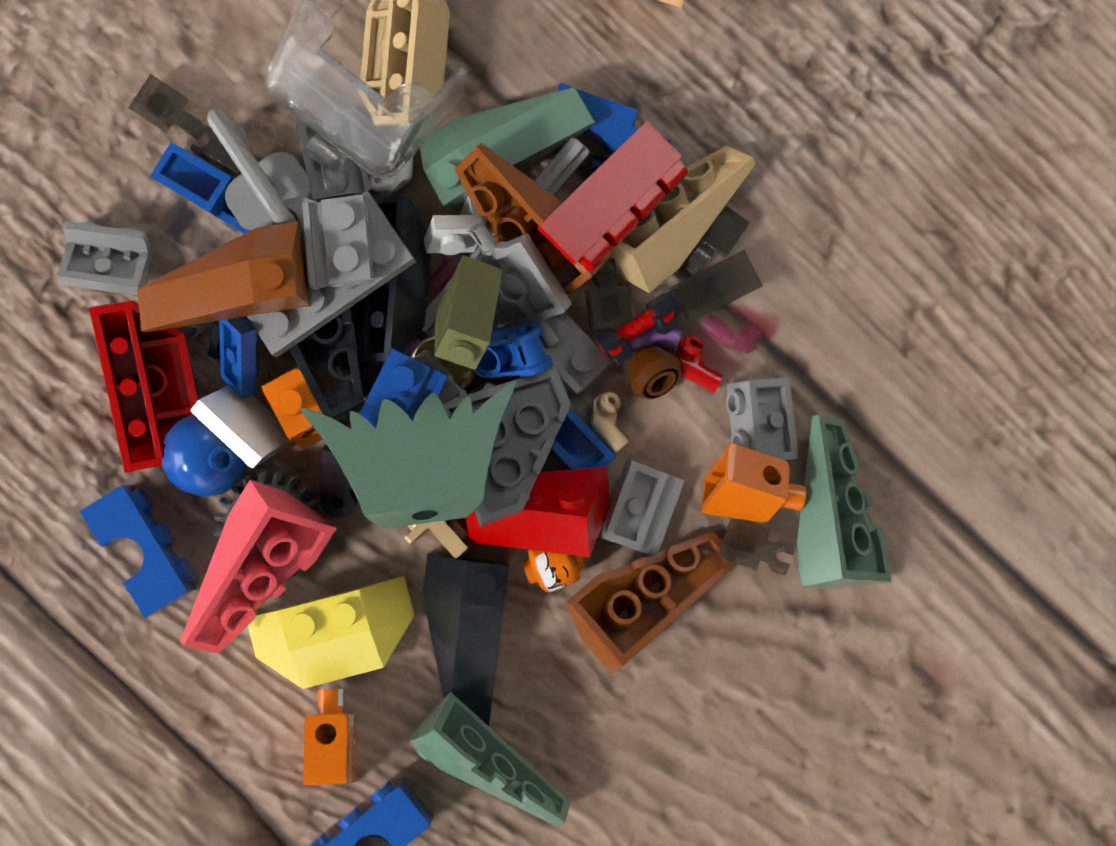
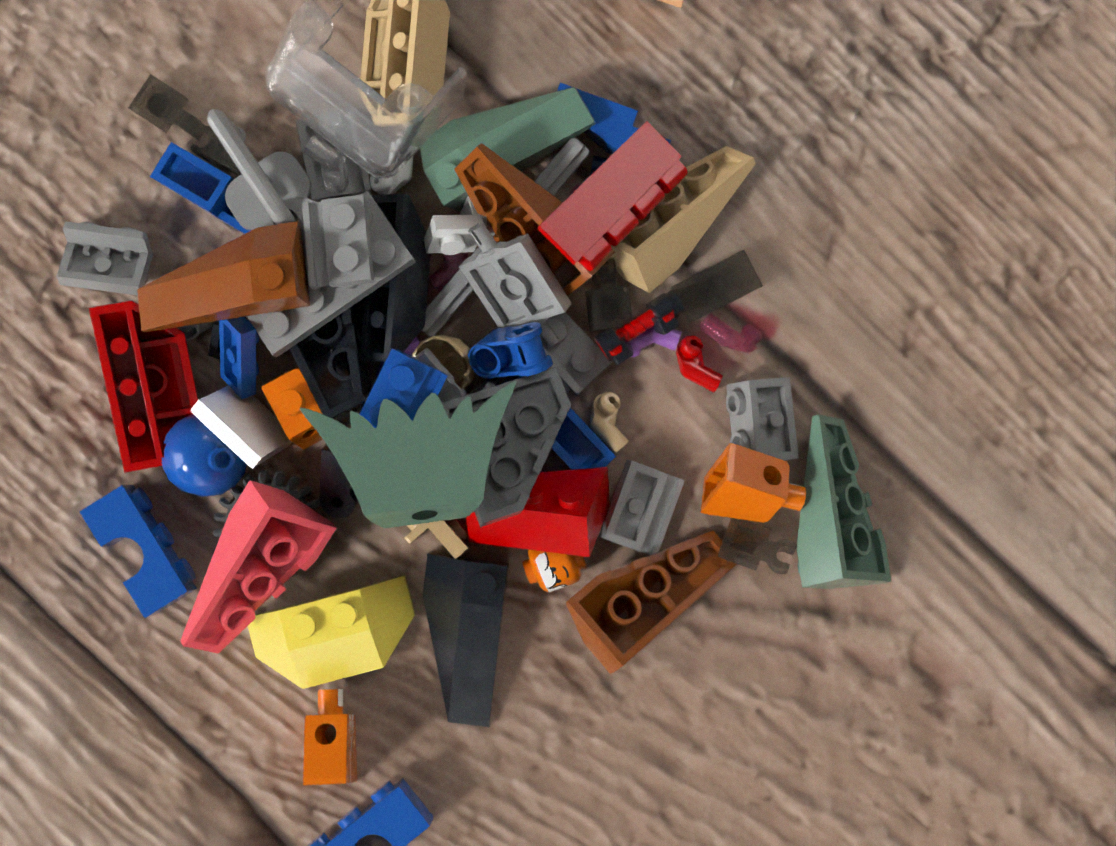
sand green wedge [409,692,571,827] -> none
olive slope [434,255,503,370] -> none
reddish brown cone [628,346,682,399] -> none
clear smoke plate [686,205,750,274] -> none

